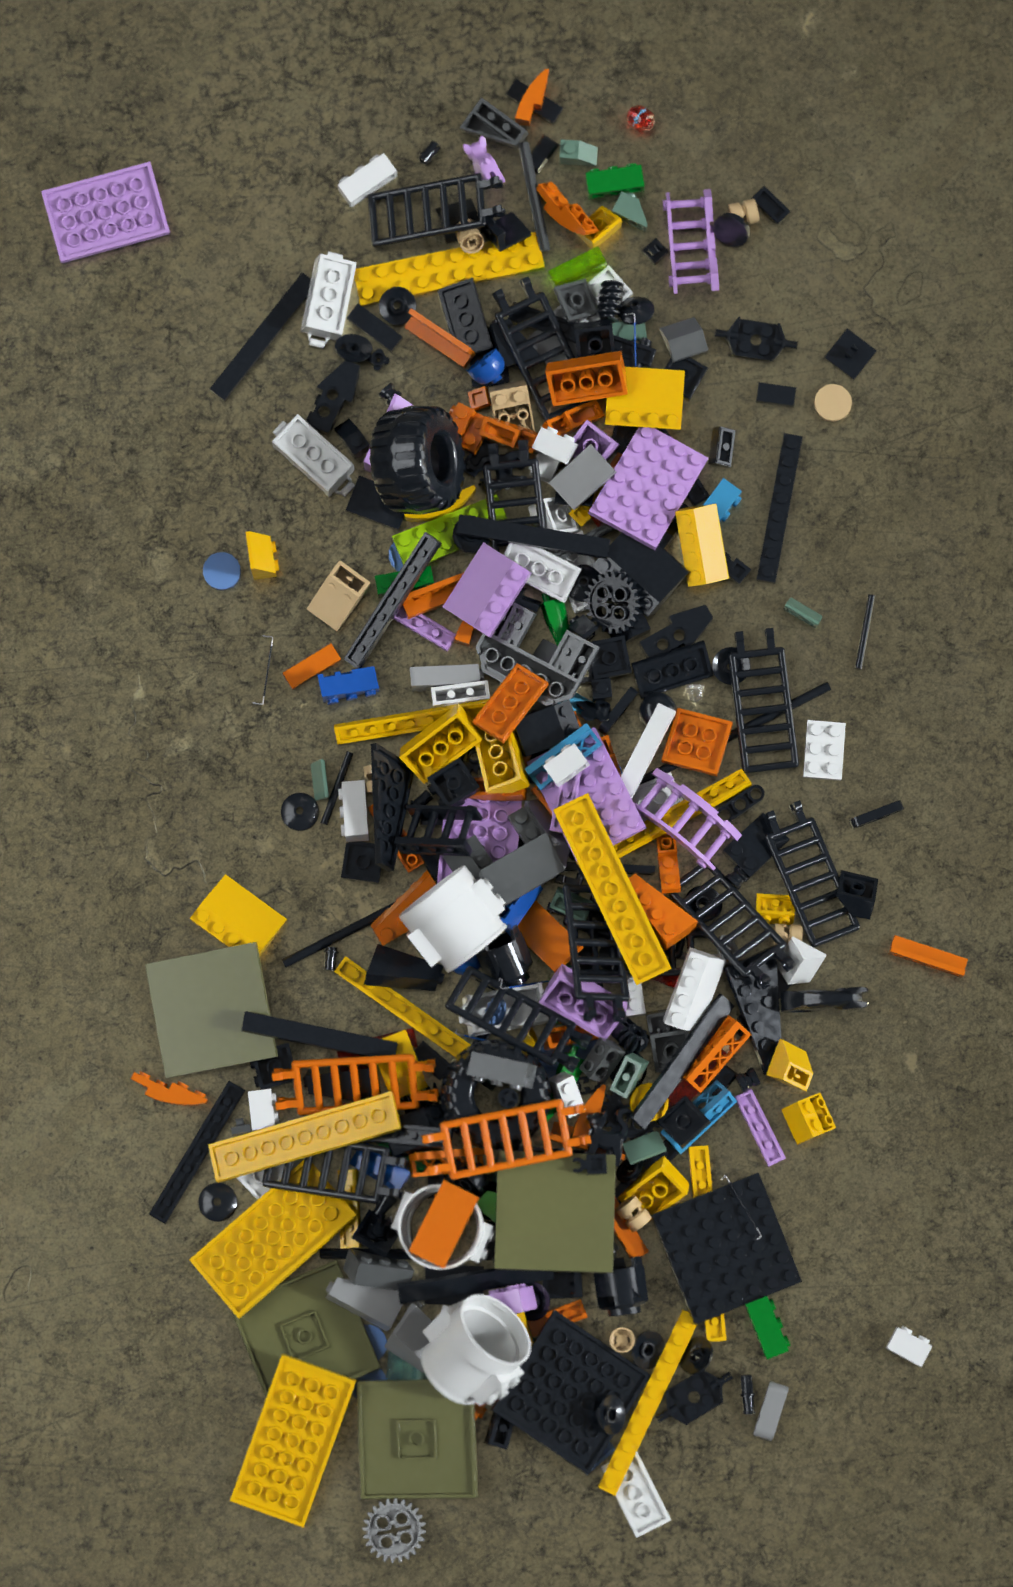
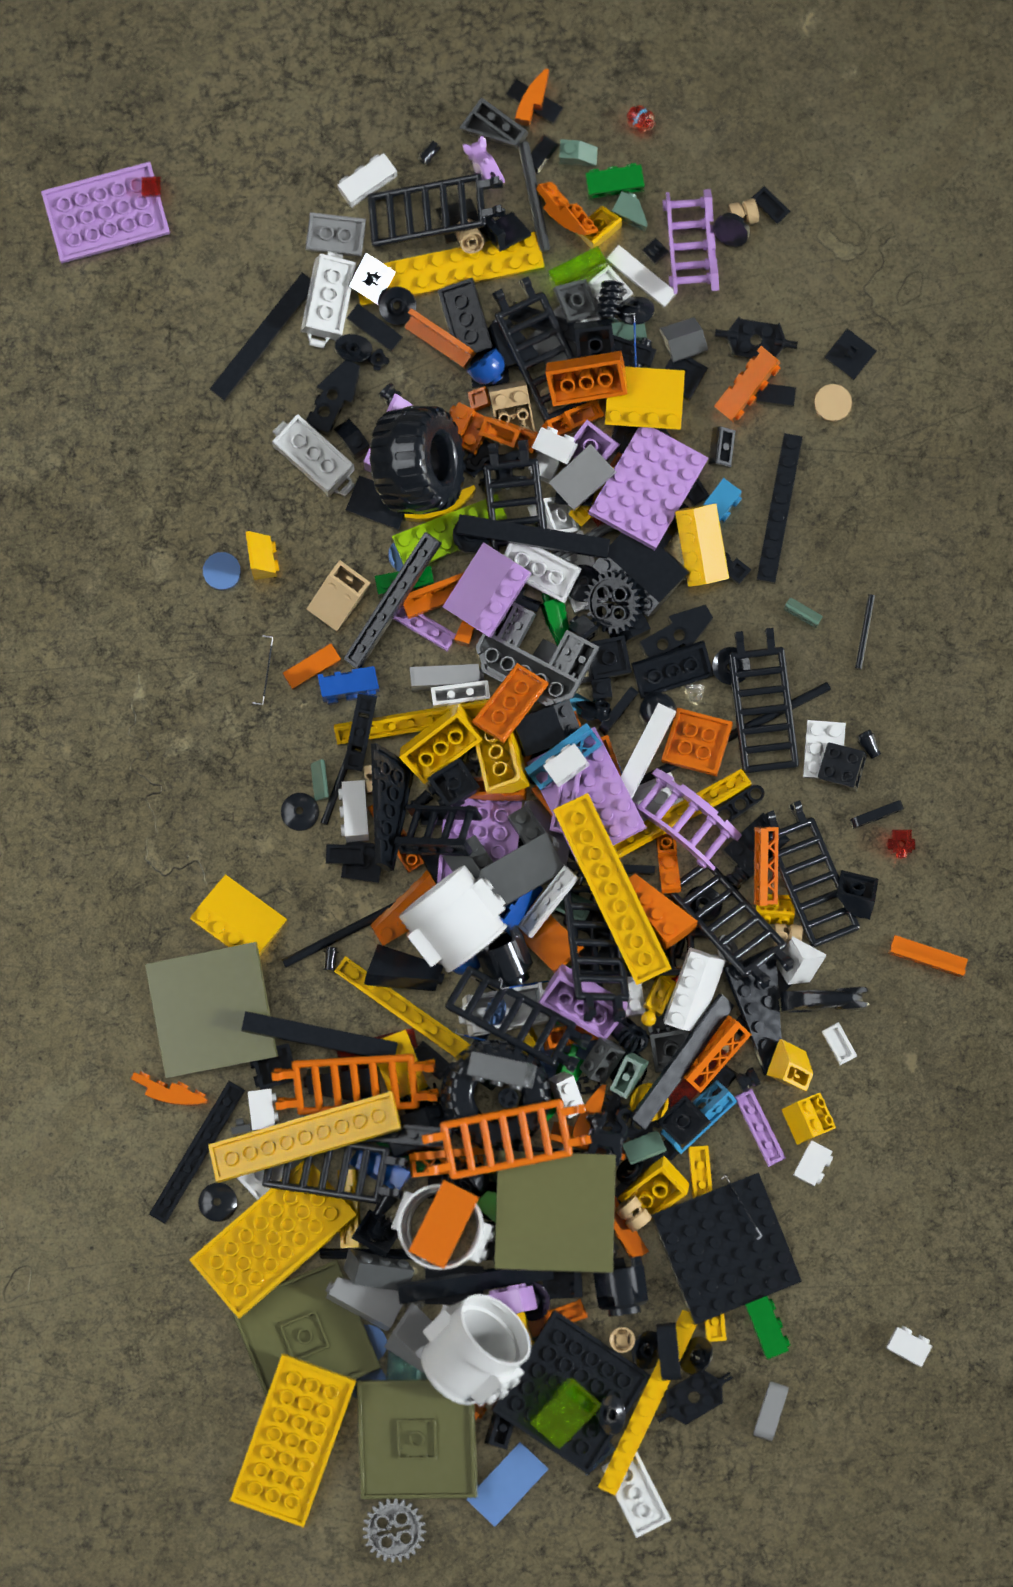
black plate [573,1154,607,1175] -> none
black axle [740,1374,755,1414] -> none
none -> clear red tile [141,176,161,198]
none -> light grey tile [305,213,366,257]
none -> black tile [326,844,365,865]
none -> black hinge [343,692,377,772]
none -> piece [348,253,395,305]
none -> medium blue tile [466,1442,548,1527]
none -> white tile [518,865,579,938]
none -> clear neon green slope [530,1378,602,1449]
none -> white tile [606,245,676,307]
none -> yellow plate [641,966,678,1027]
none -> black beam [656,1322,681,1381]
none -> orange wedge [714,346,781,422]
none -> orange fence [754,827,779,906]
none -> white brick [793,1140,833,1186]
none -> black bracket [818,742,867,792]
none -> white tile [821,1022,857,1065]
none -> black cone [857,729,881,759]
none -> clear red brick [887,830,915,858]

